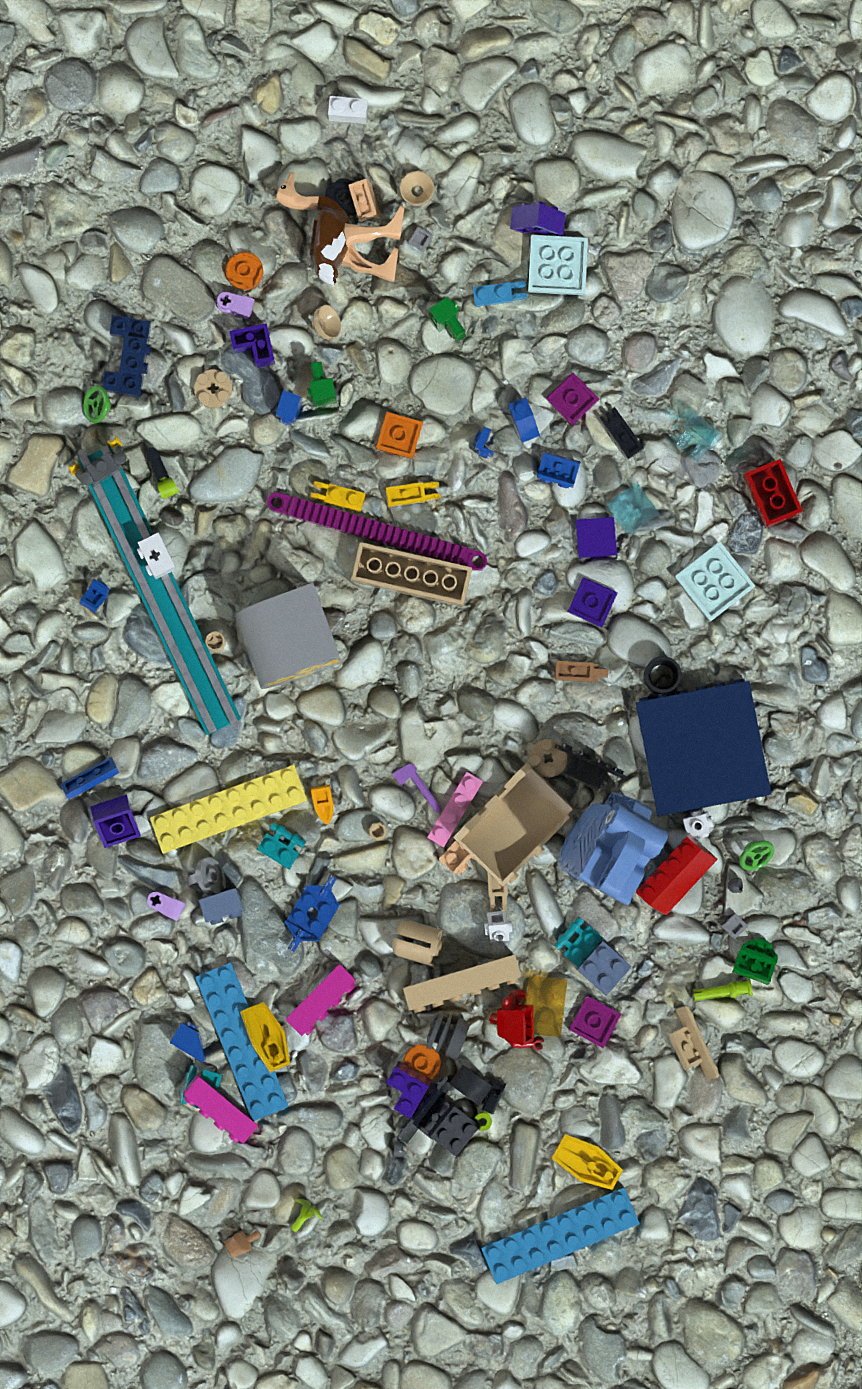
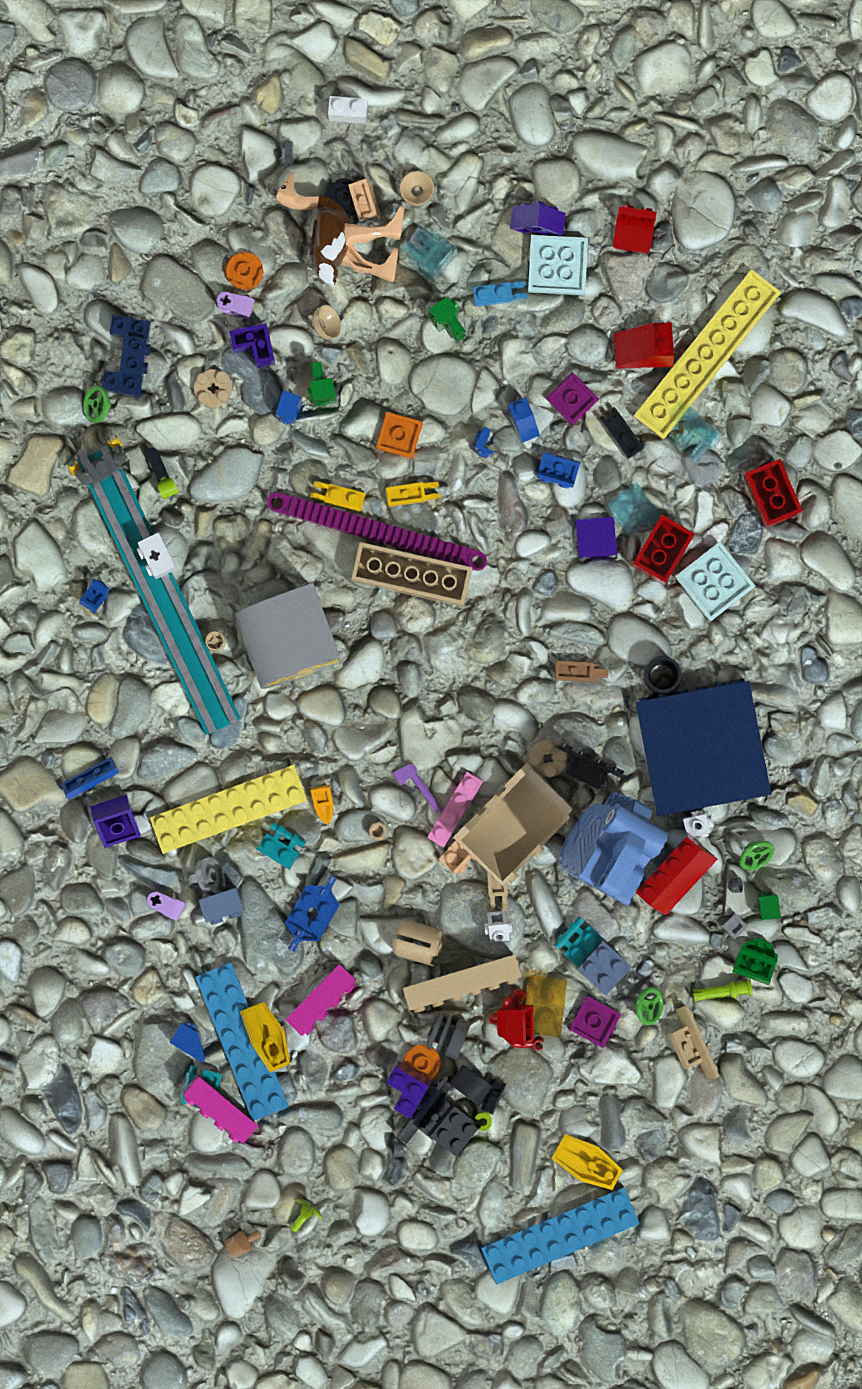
dark purple tile [567,577,618,628] -> none
none -> dark grey pin [279,141,294,166]
none -> clear light blue brick [406,231,458,283]
none -> red bracket [613,205,657,254]
none -> red slope [614,322,674,369]
none -> red brick [632,515,695,586]
none -> light yellow plate [634,269,781,440]
none -> bright green piece [635,987,663,1025]
none -> green brick [757,891,781,920]

